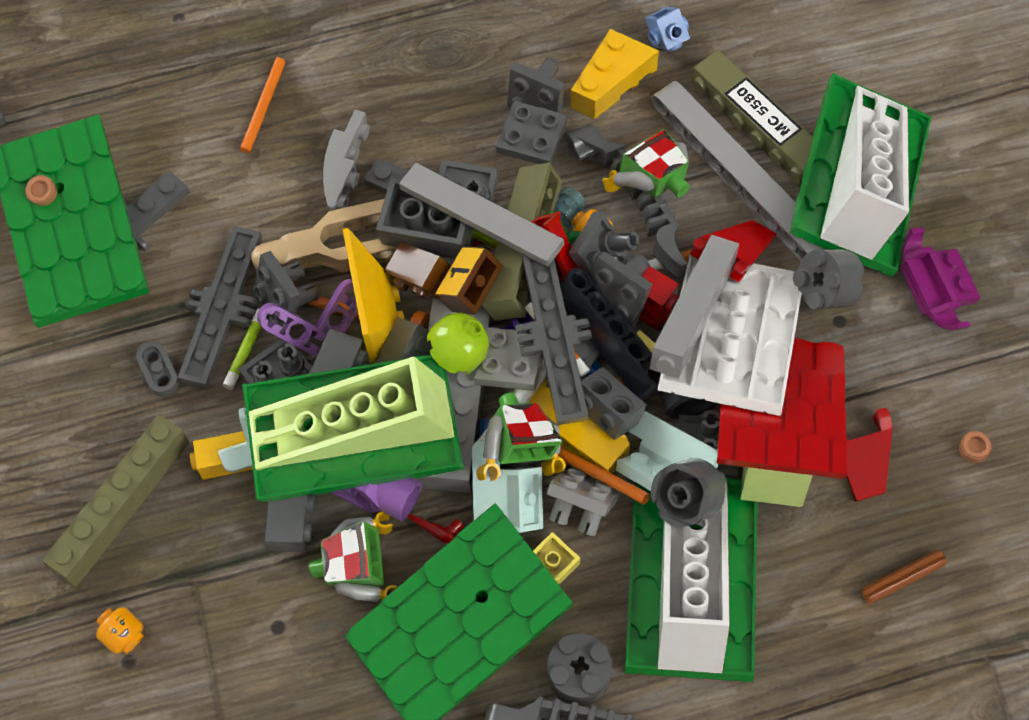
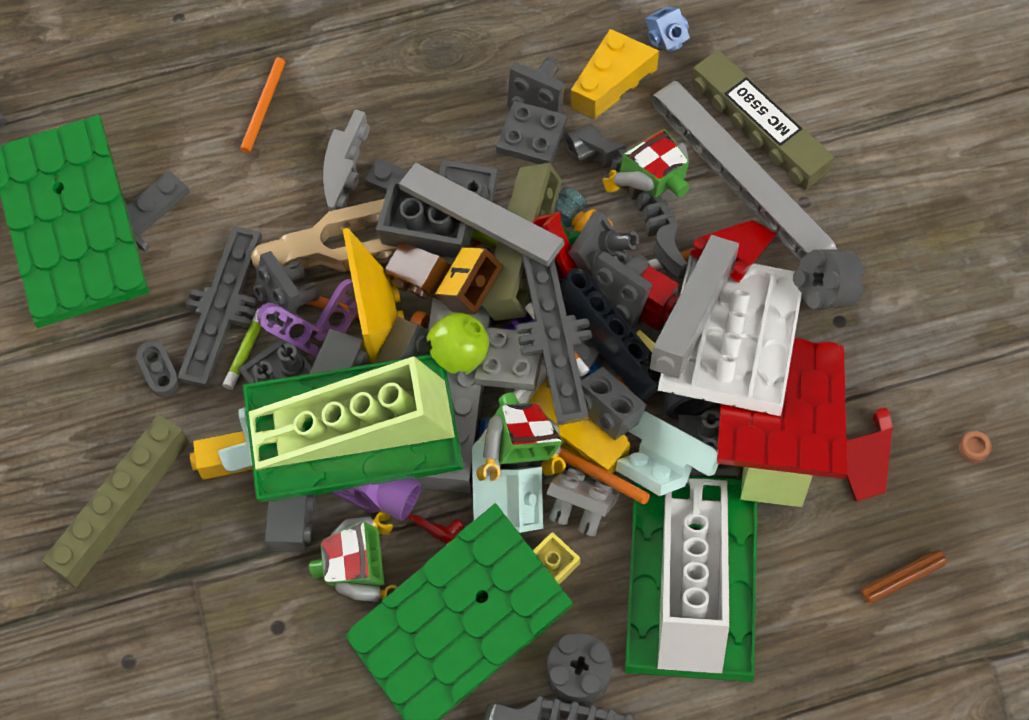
nougat tile [25,175,57,206] -> none
light orange head [96,607,144,654] -> none
dark grey brick [651,458,726,527] -> none
piece [789,73,932,277] -> none
magenta plate [899,227,981,330] -> none

